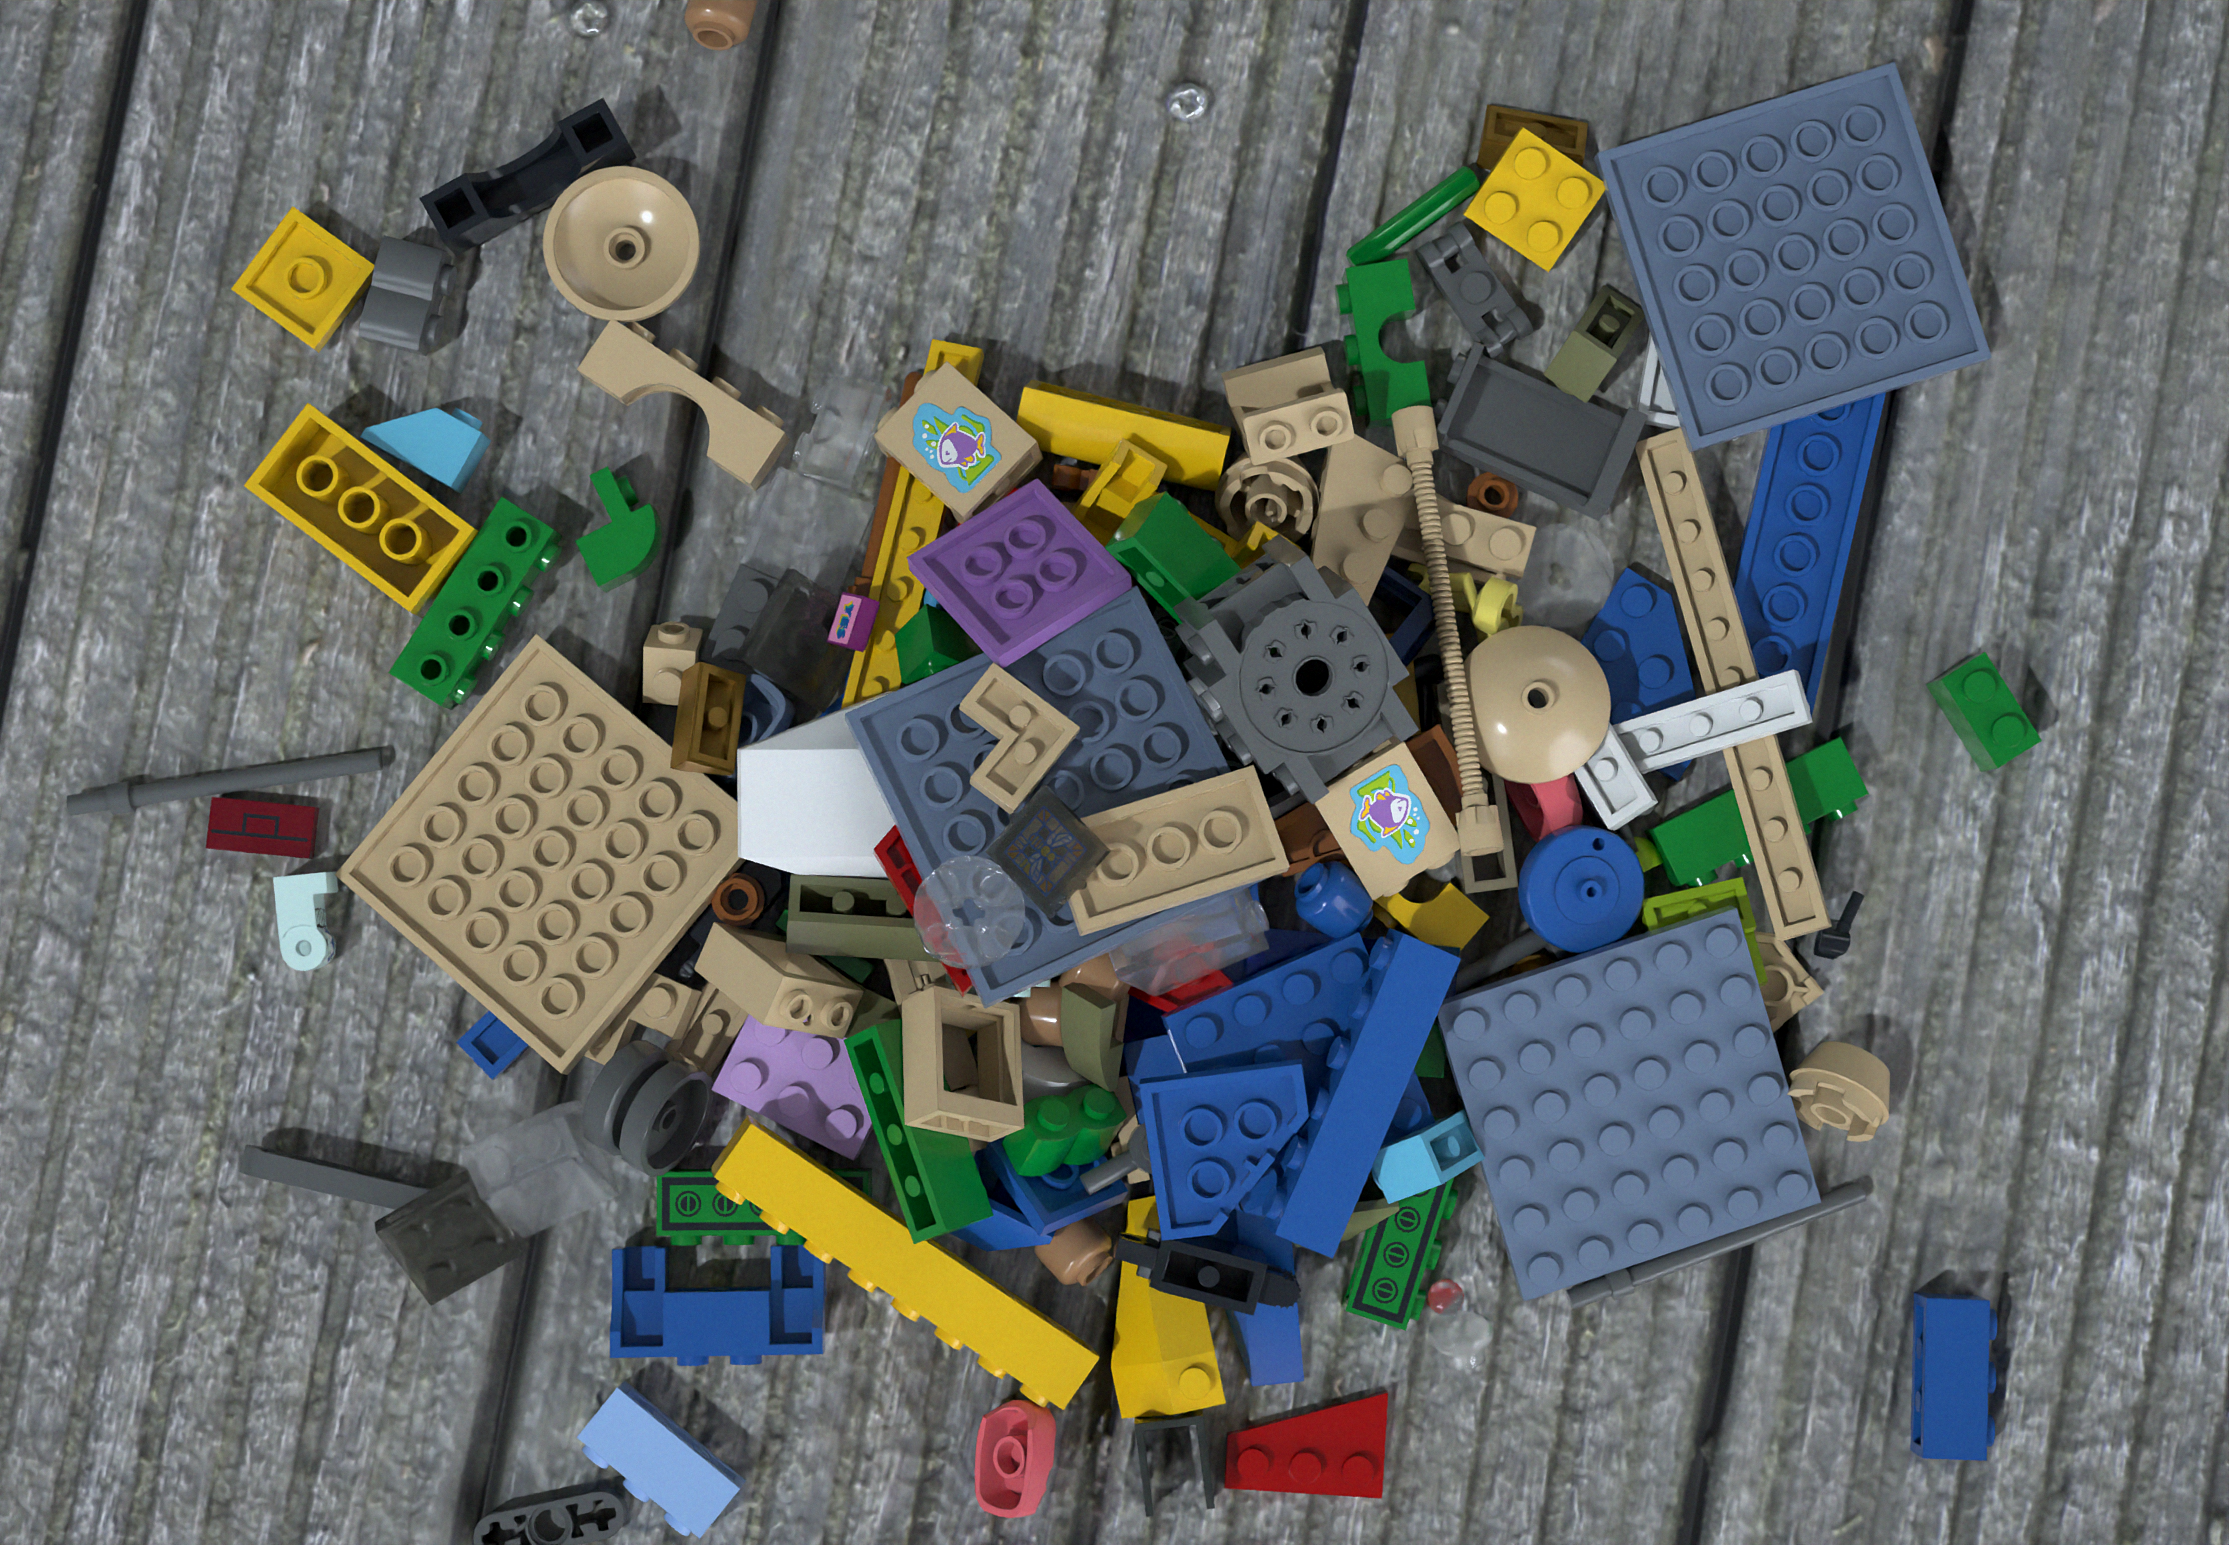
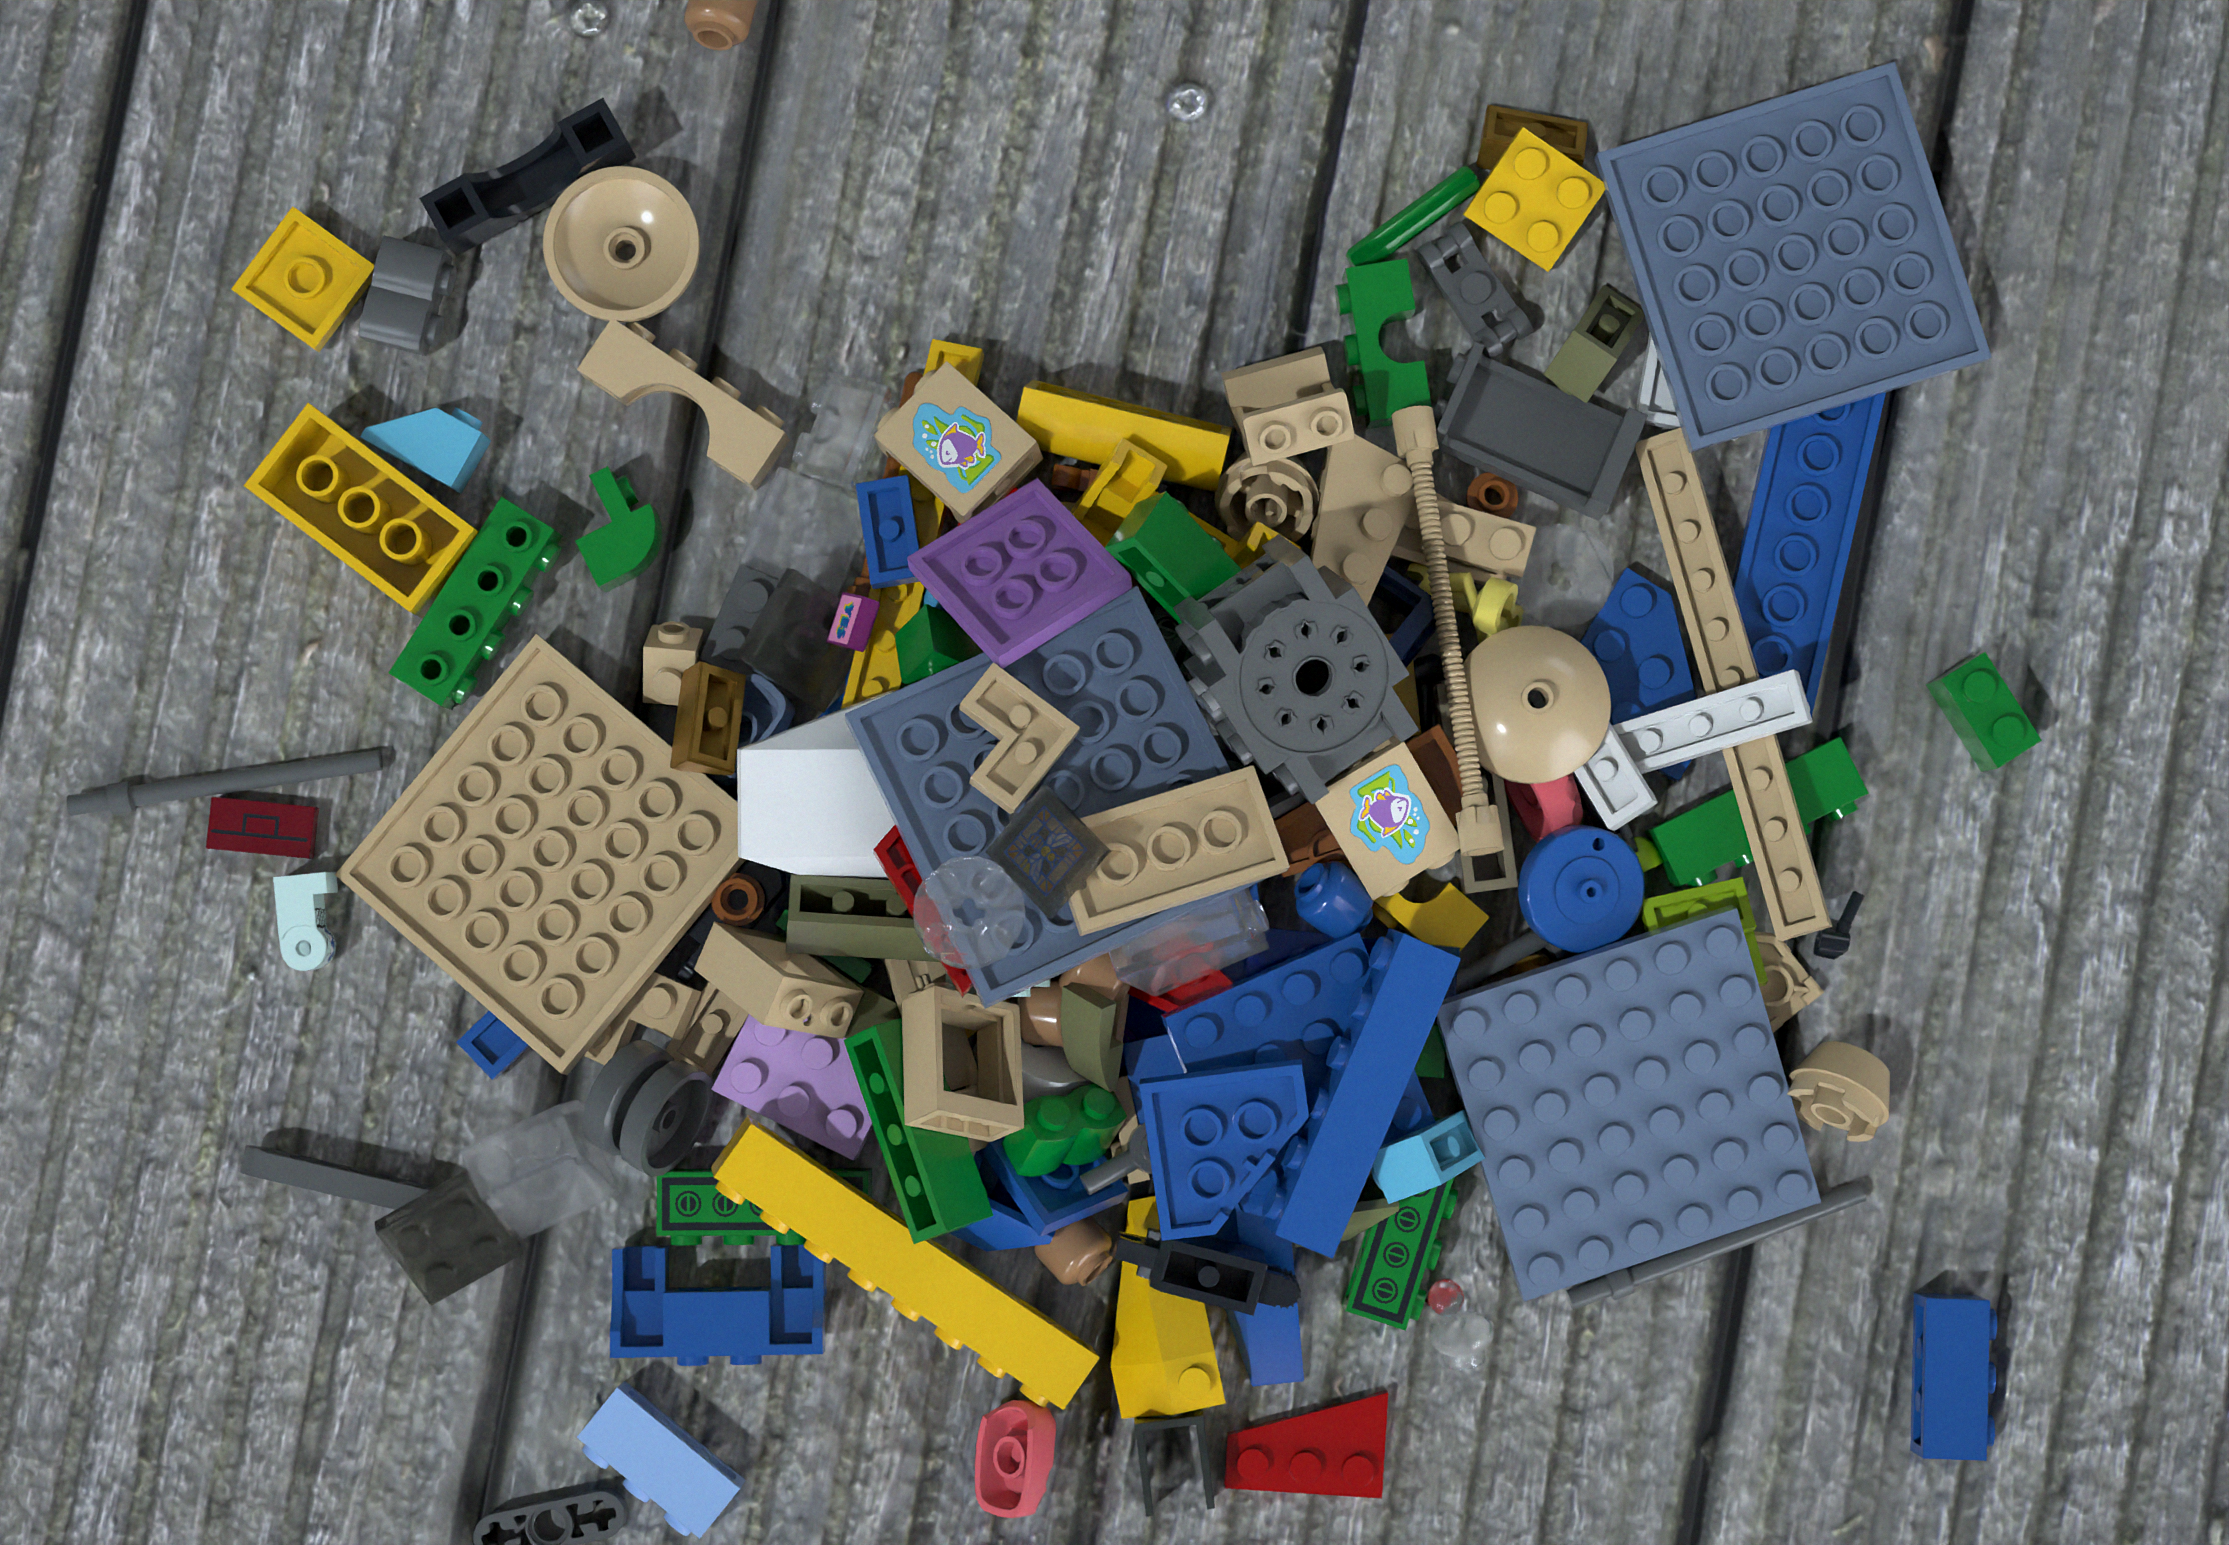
none -> blue plate [856,475,920,590]

